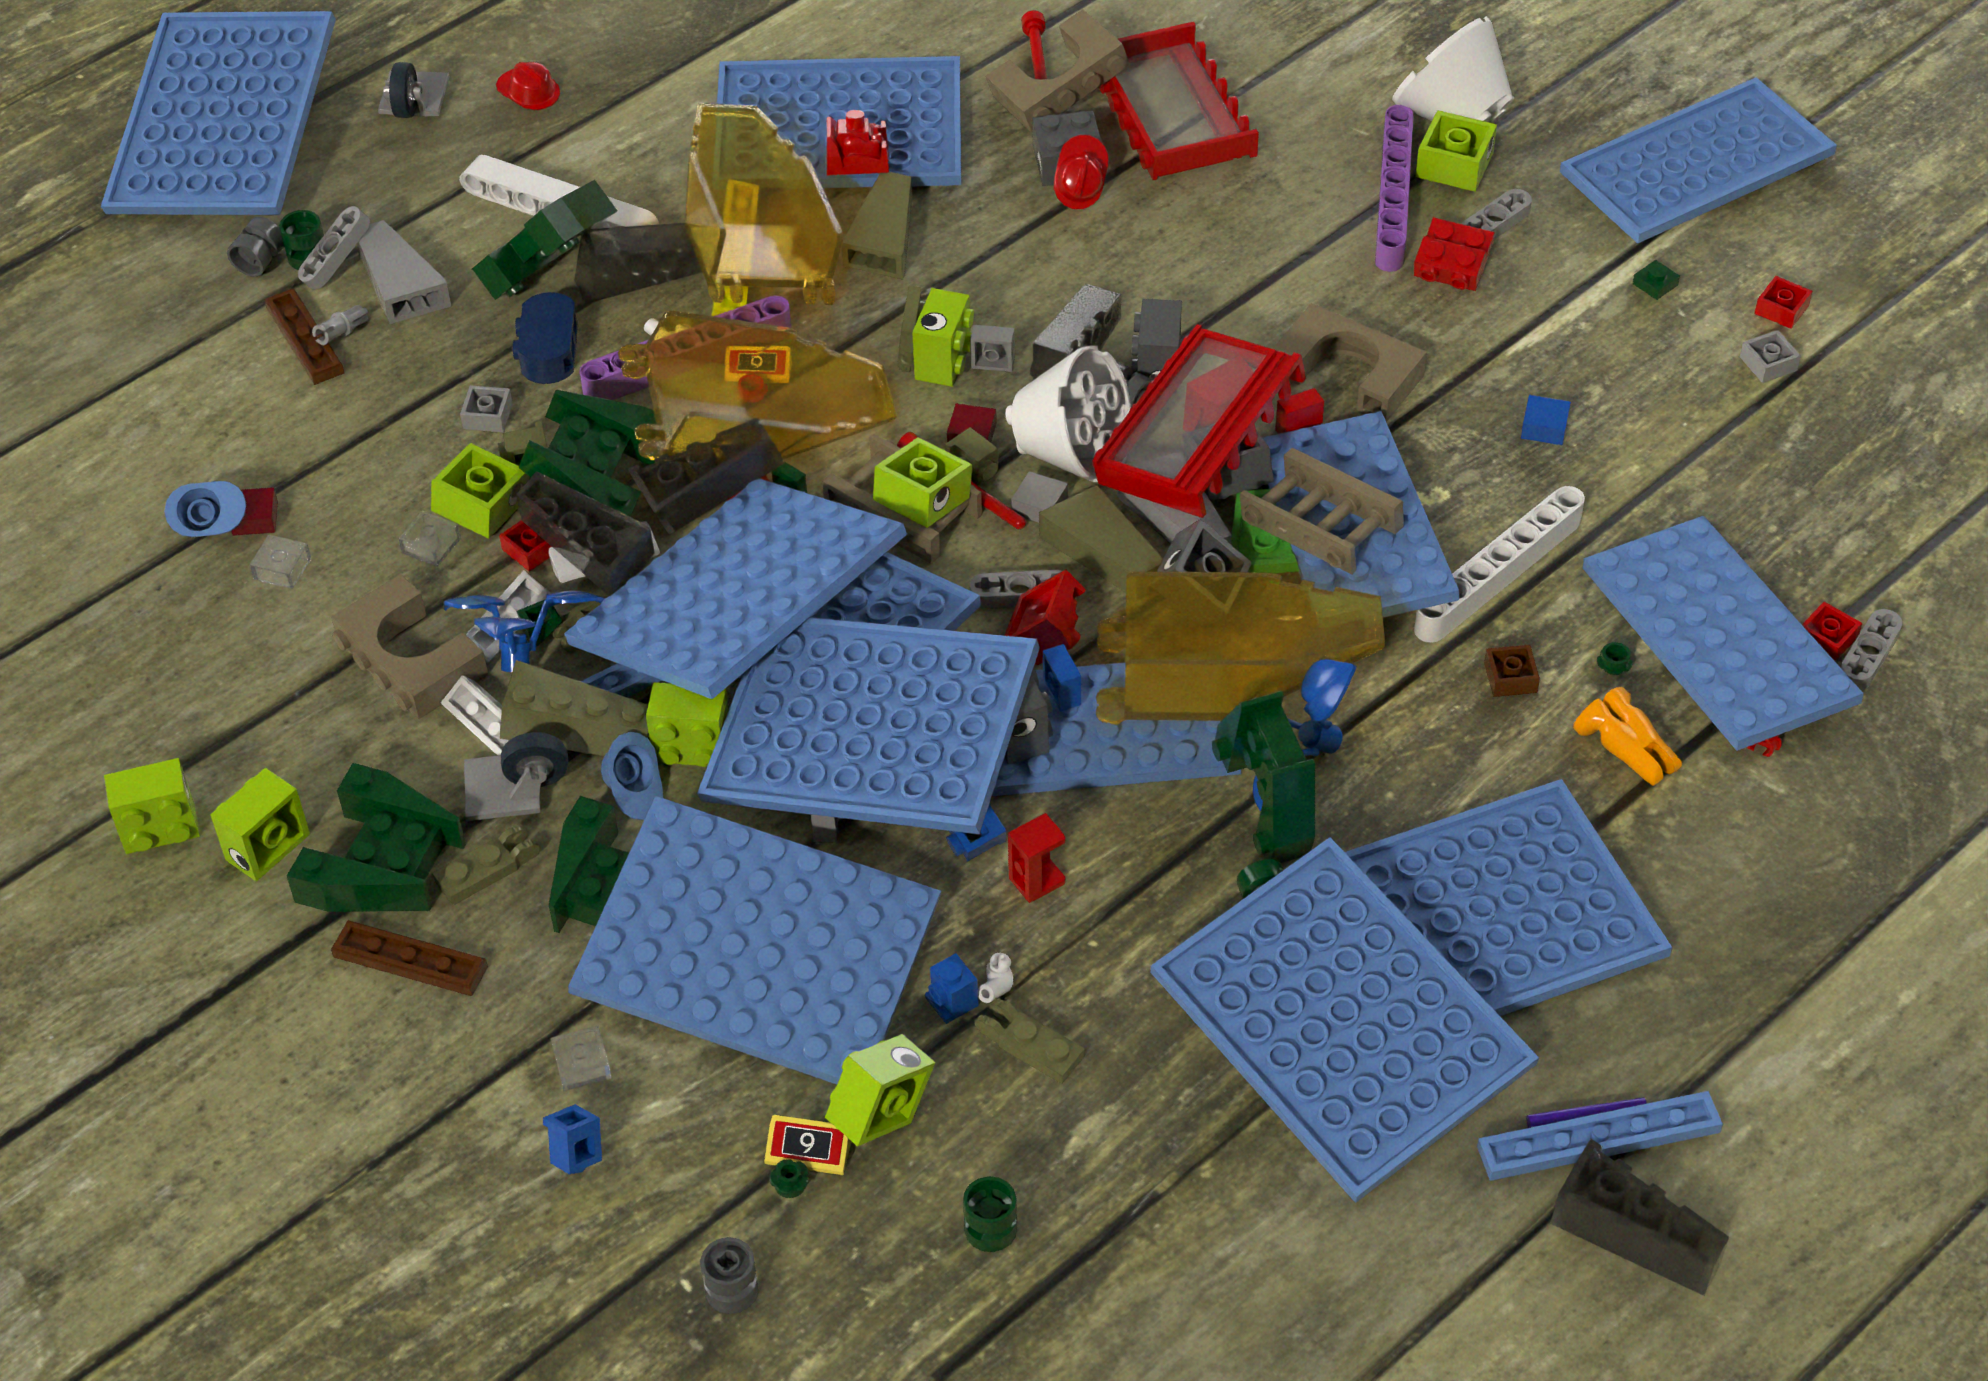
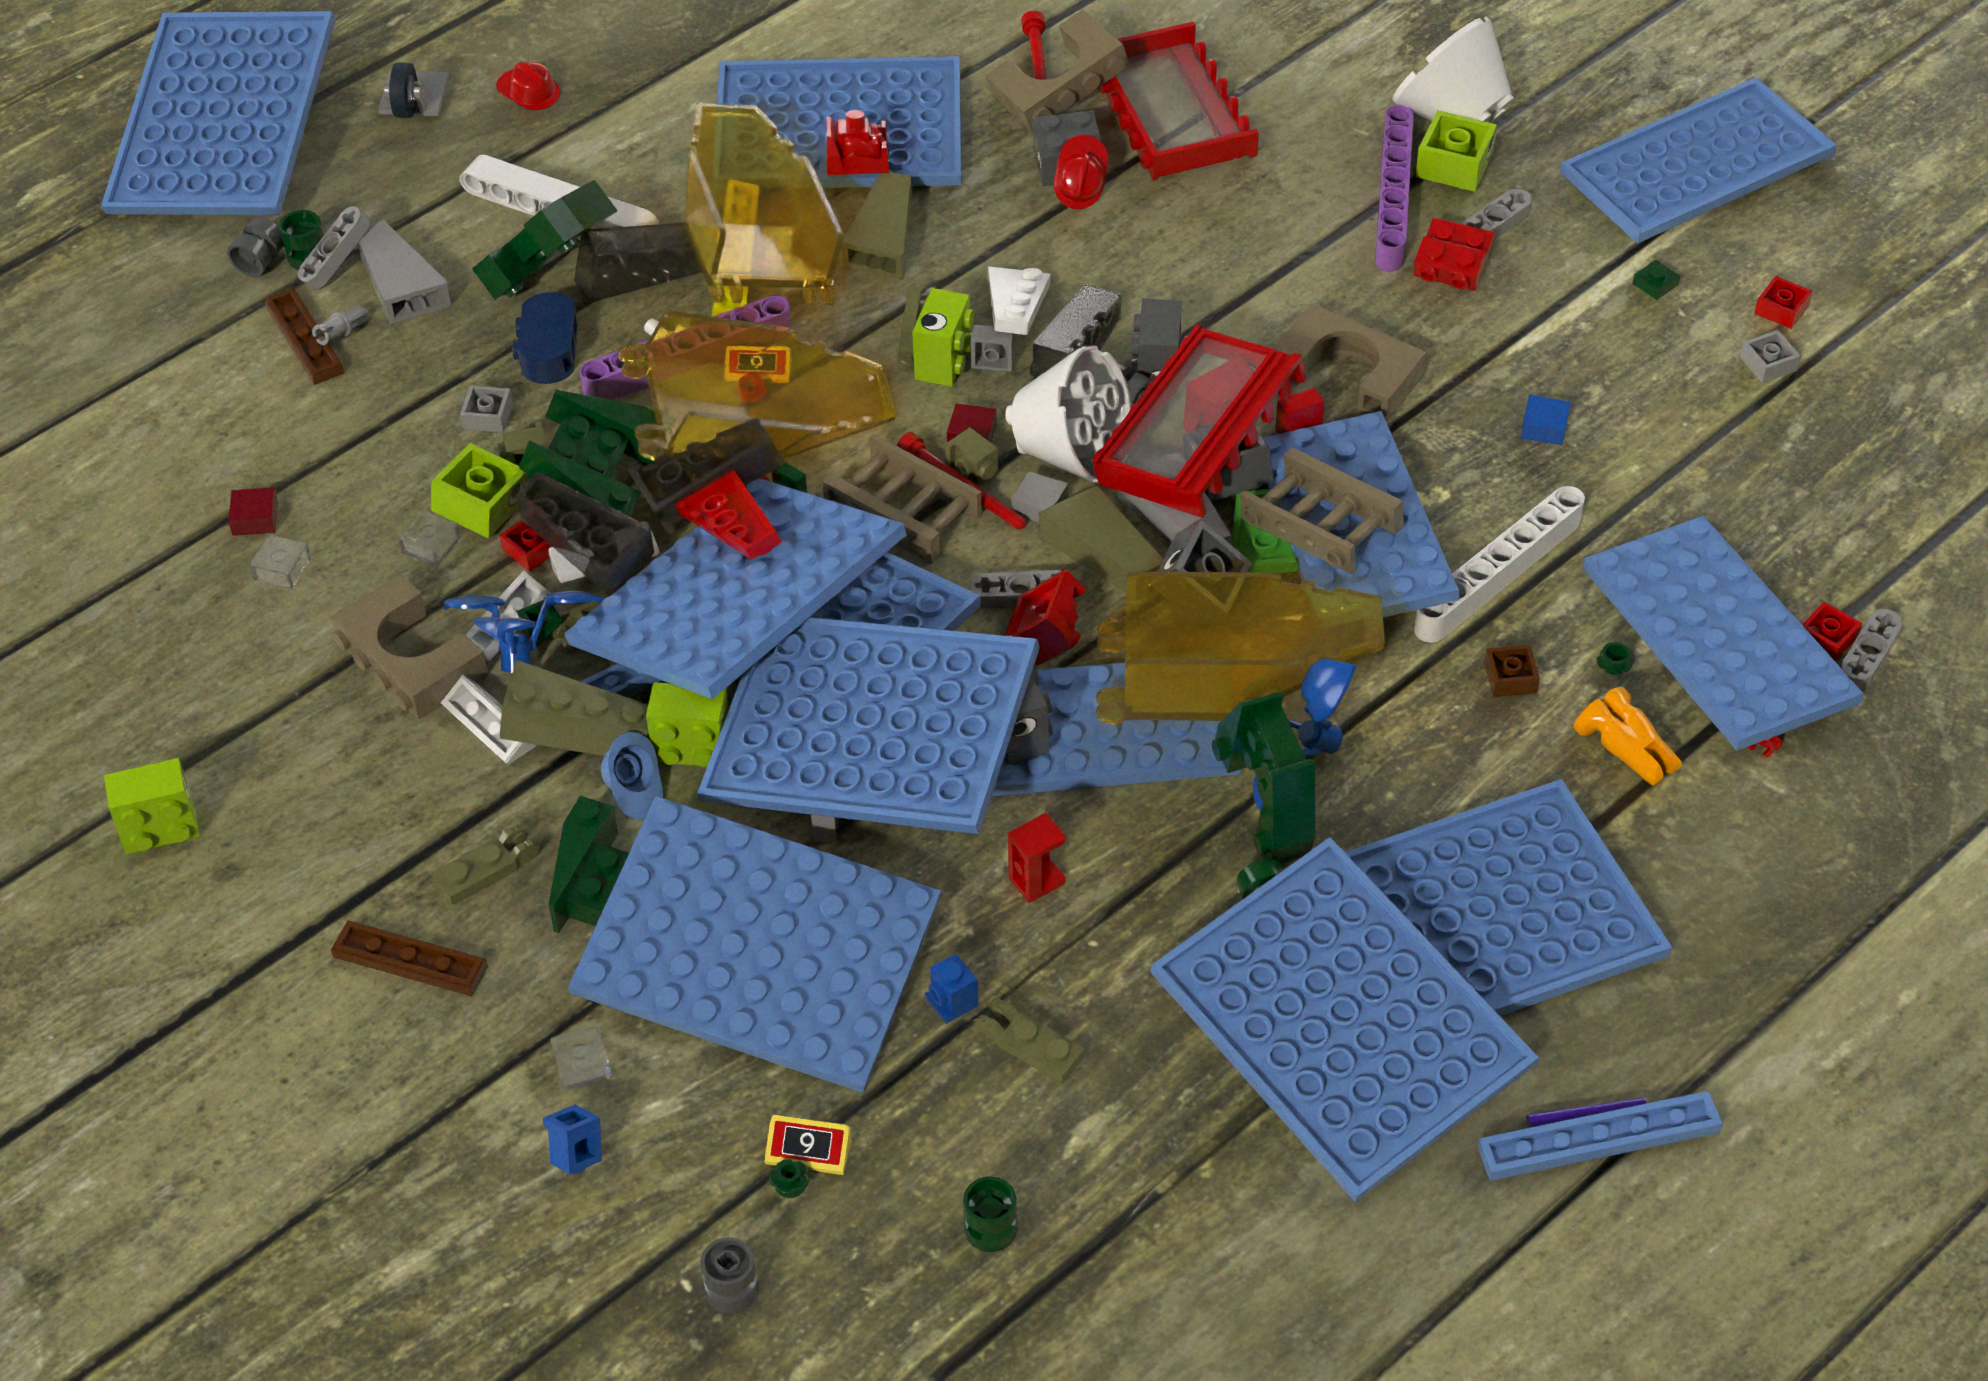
medium blue piece [164,481,246,537] -> none
lime brick [210,768,310,882] -> none
dark green wedge [286,763,466,912] -> none
plate [464,732,568,821] -> none
lime brick [825,1034,936,1147] -> none
lime brick [873,437,972,528] -> none
blue brick [946,804,1006,861] -> none
white arm [978,953,1013,1003] -> none
blue piece [1043,644,1081,712] -> none
clear smoke wedge [1550,1138,1729,1296] -> none
none -> red wing [674,470,782,560]
none -> white wing [987,266,1051,335]

